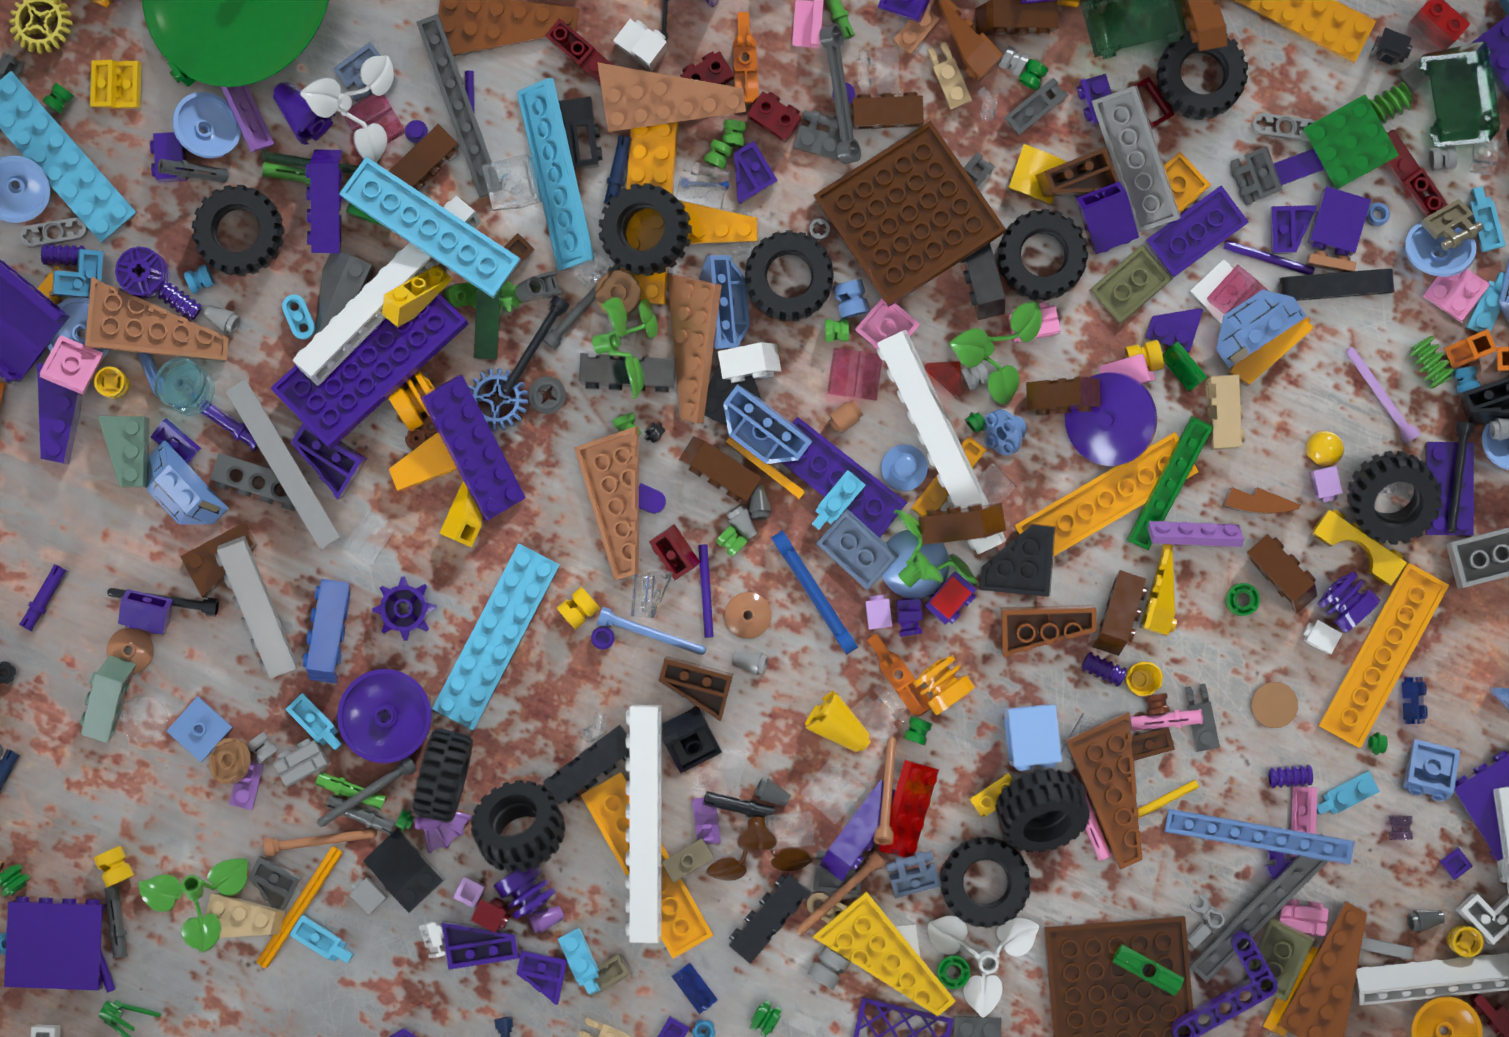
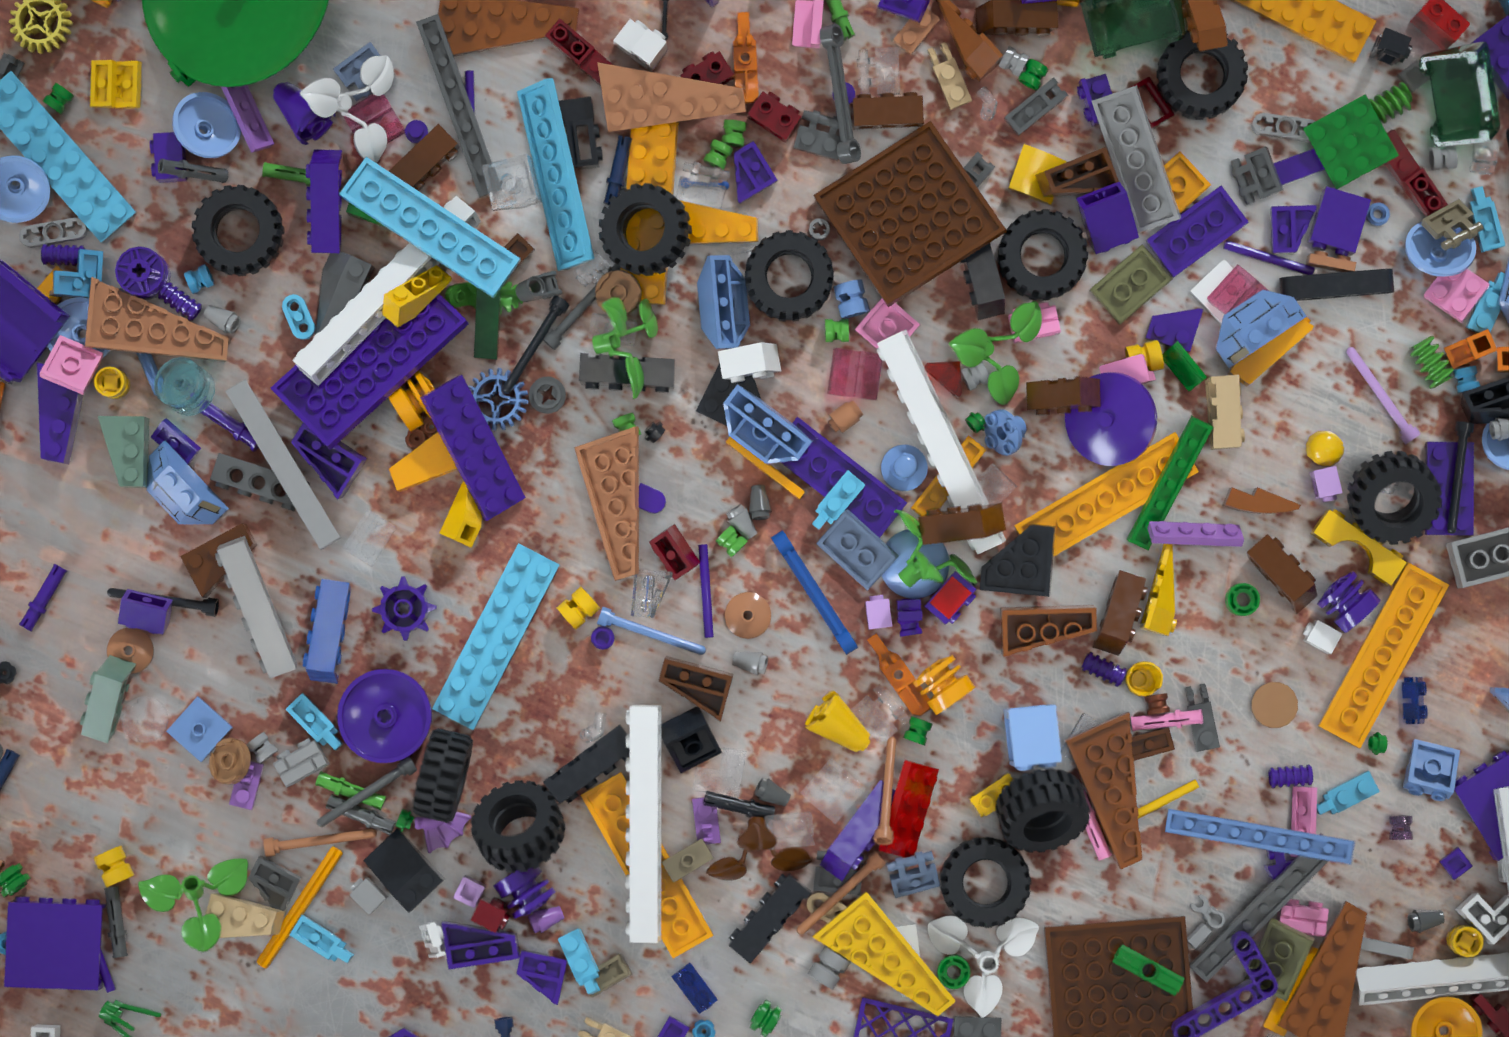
clear green bar [261,149,359,174] -> none
nougat wing [667,273,722,423] -> none
reddish brown wedge [678,436,761,502] -> none

